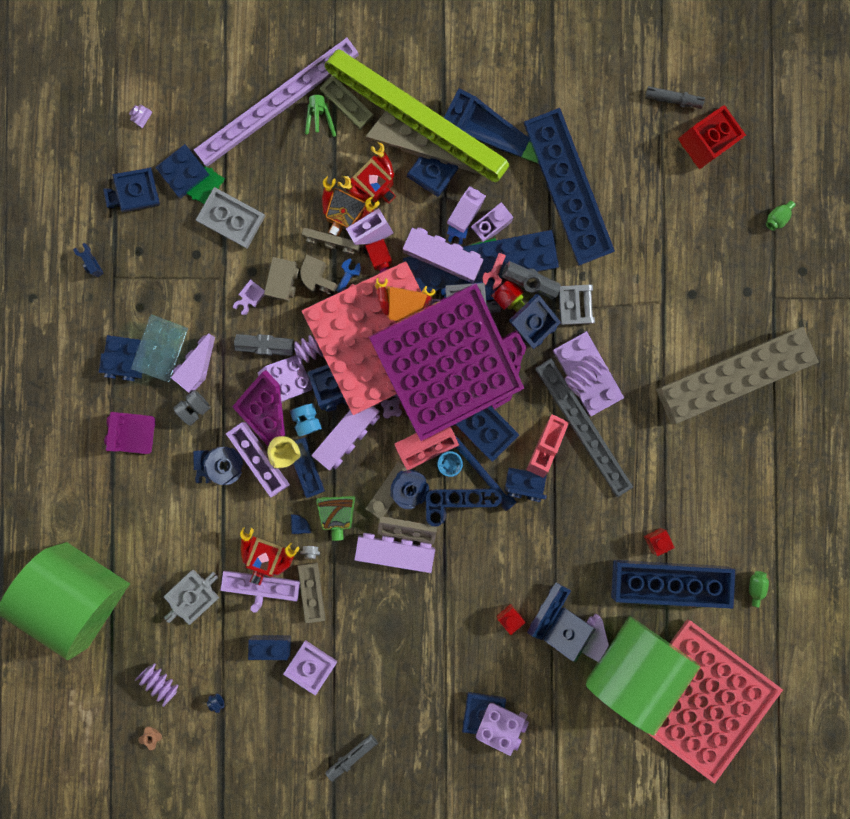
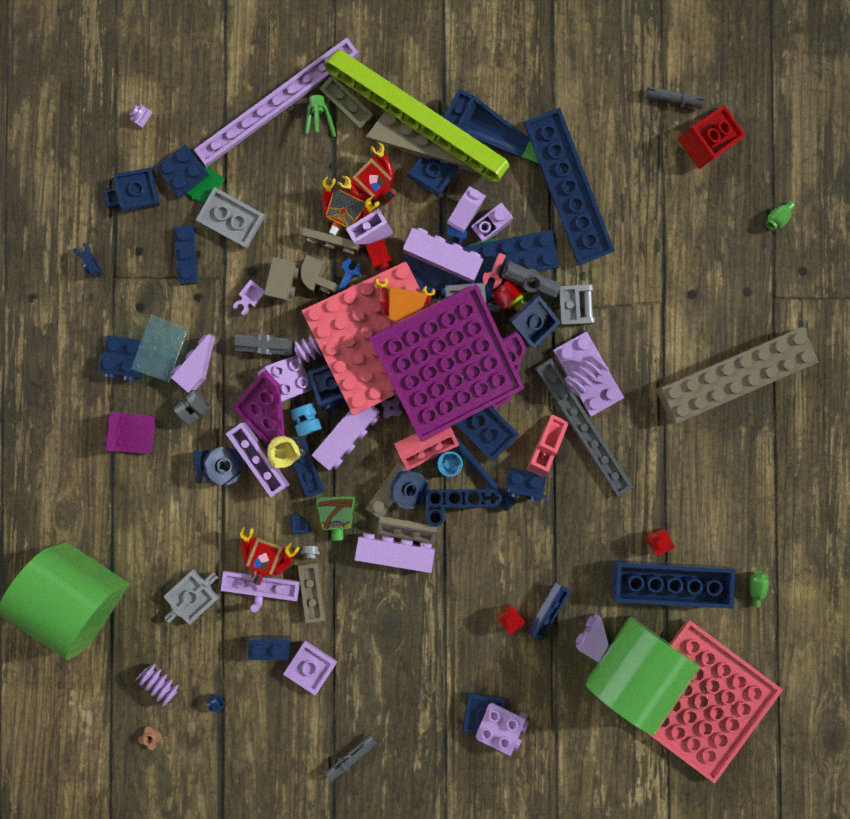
plate [543,607,596,662] -> none
none -> dark blue plate [174,225,199,284]

